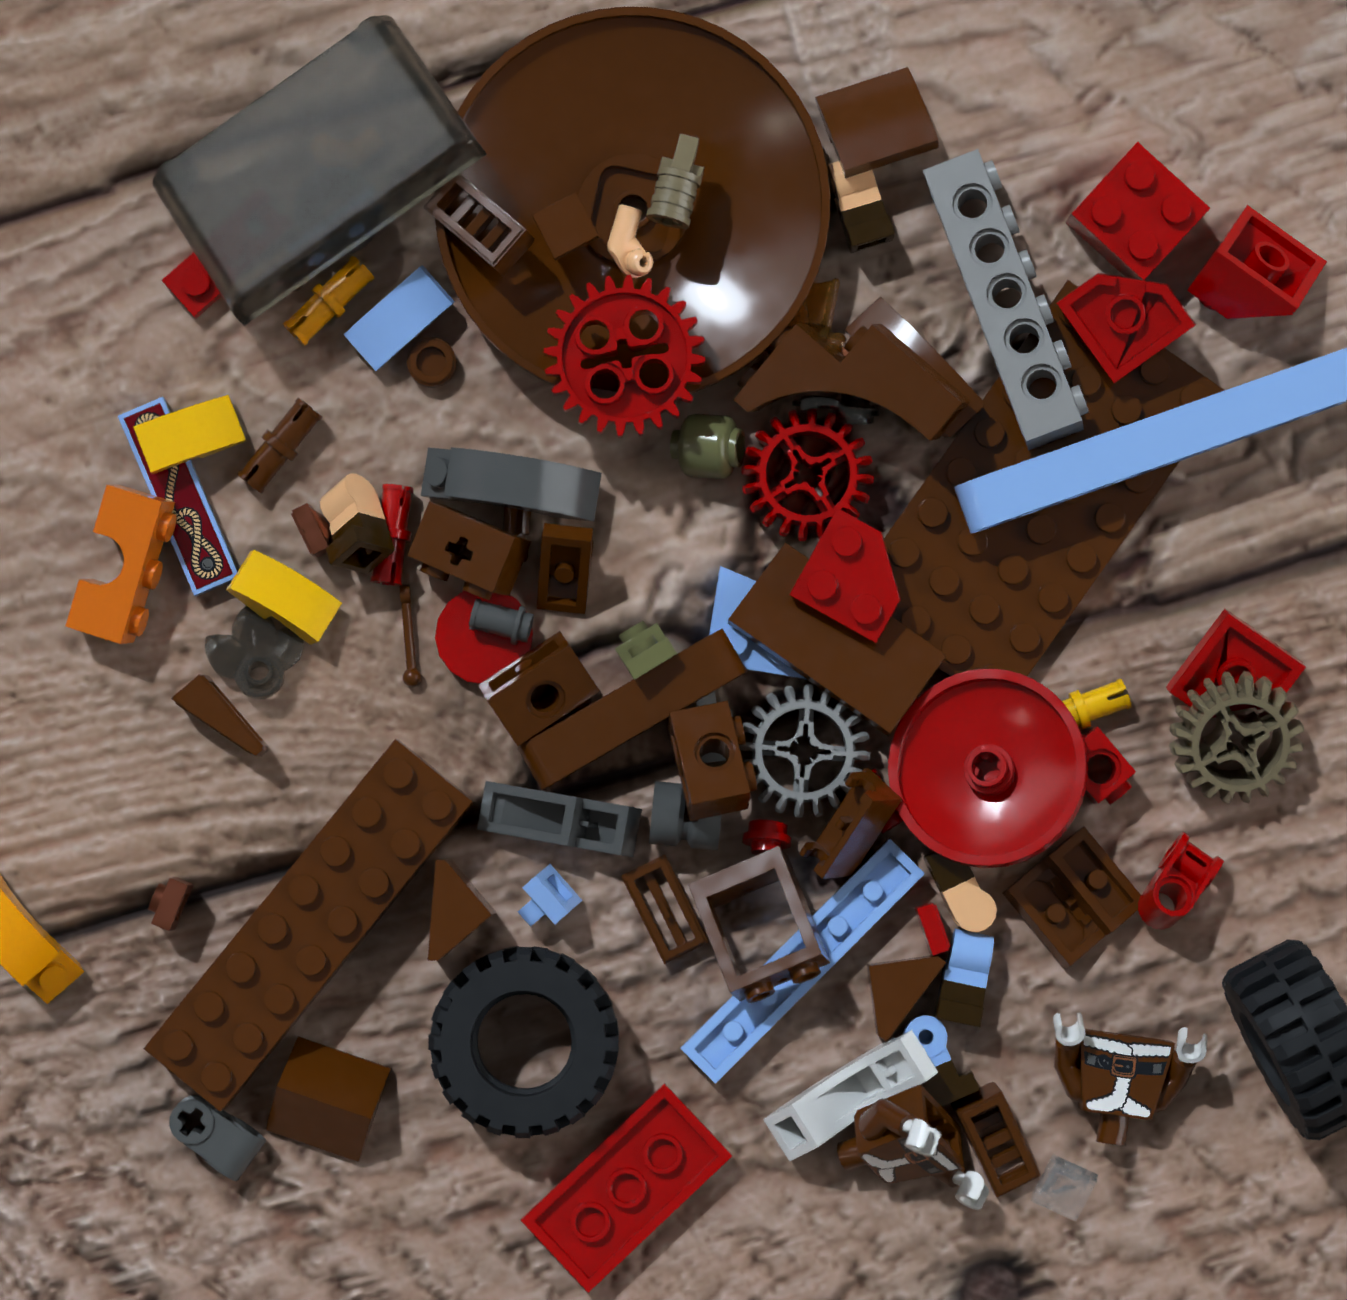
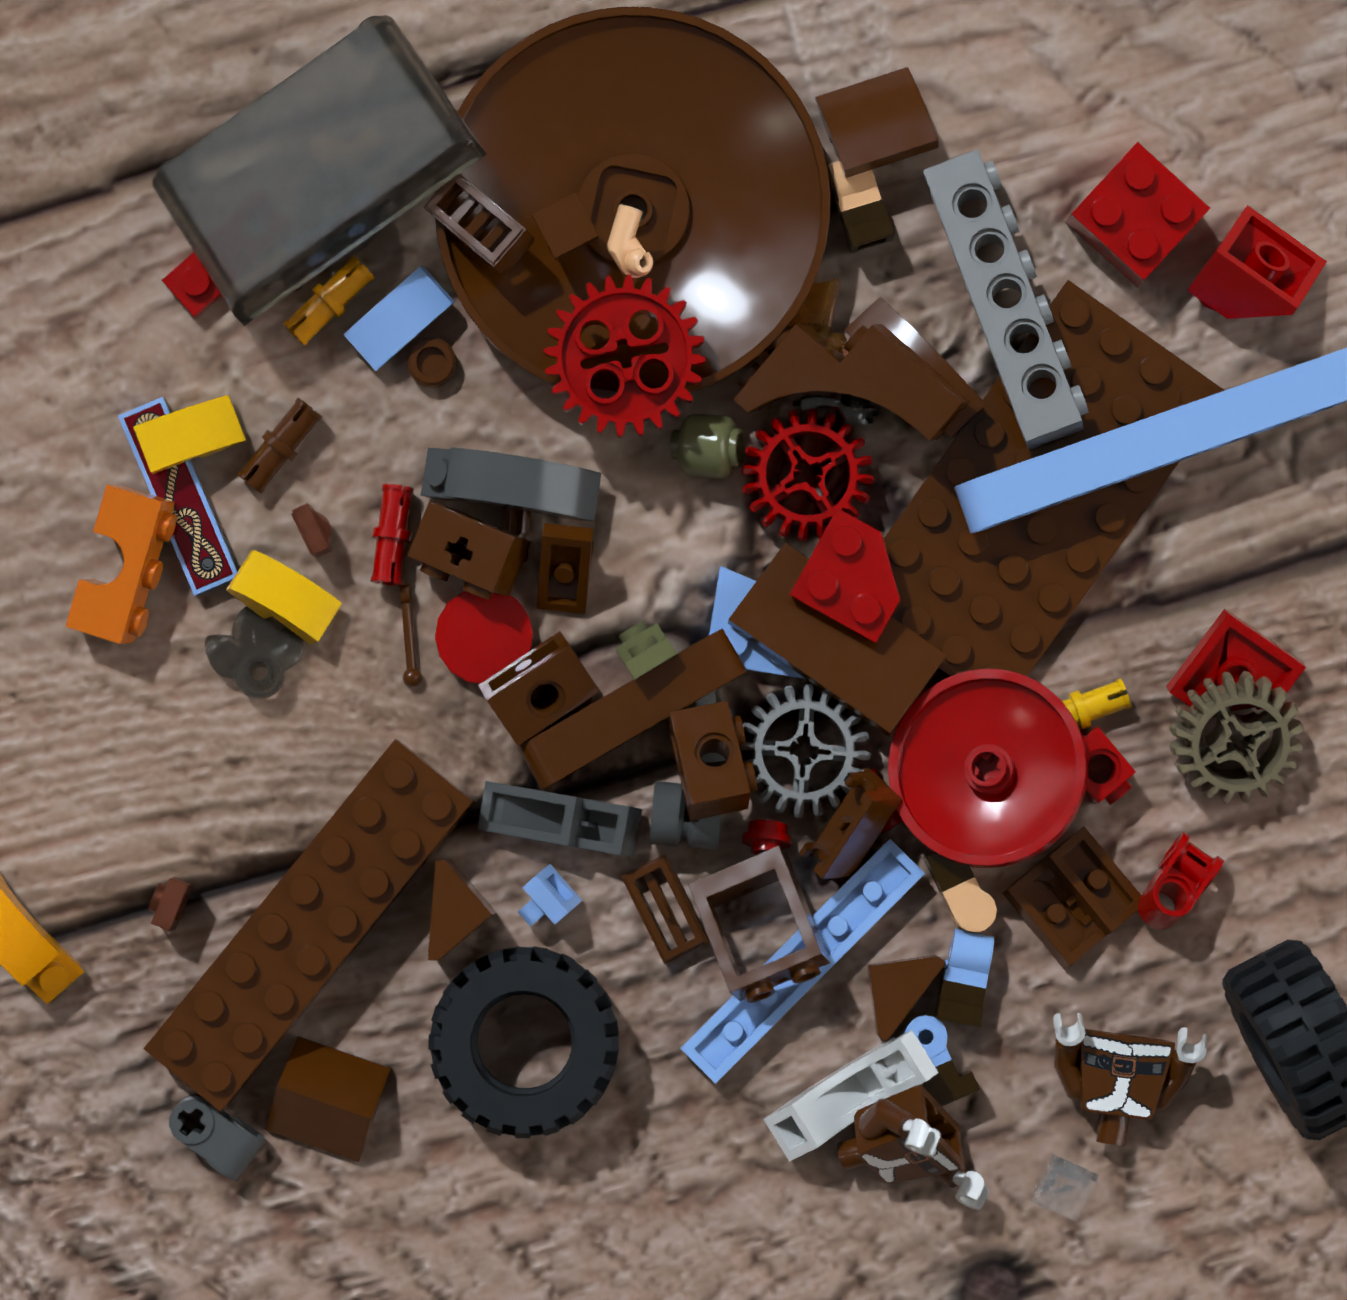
reddish brown slope [171,674,269,756] -> none
leg [320,473,395,574] -> none
dark grey pin [469,598,534,645] -> none
red plate [520,1083,733,1293] -> none
dark tan hinge [646,134,705,229] -> none
red tile [914,902,951,956] -> none
reddish brown slope [951,1082,1041,1198] -> none
red plate [1056,273,1196,383] -> none

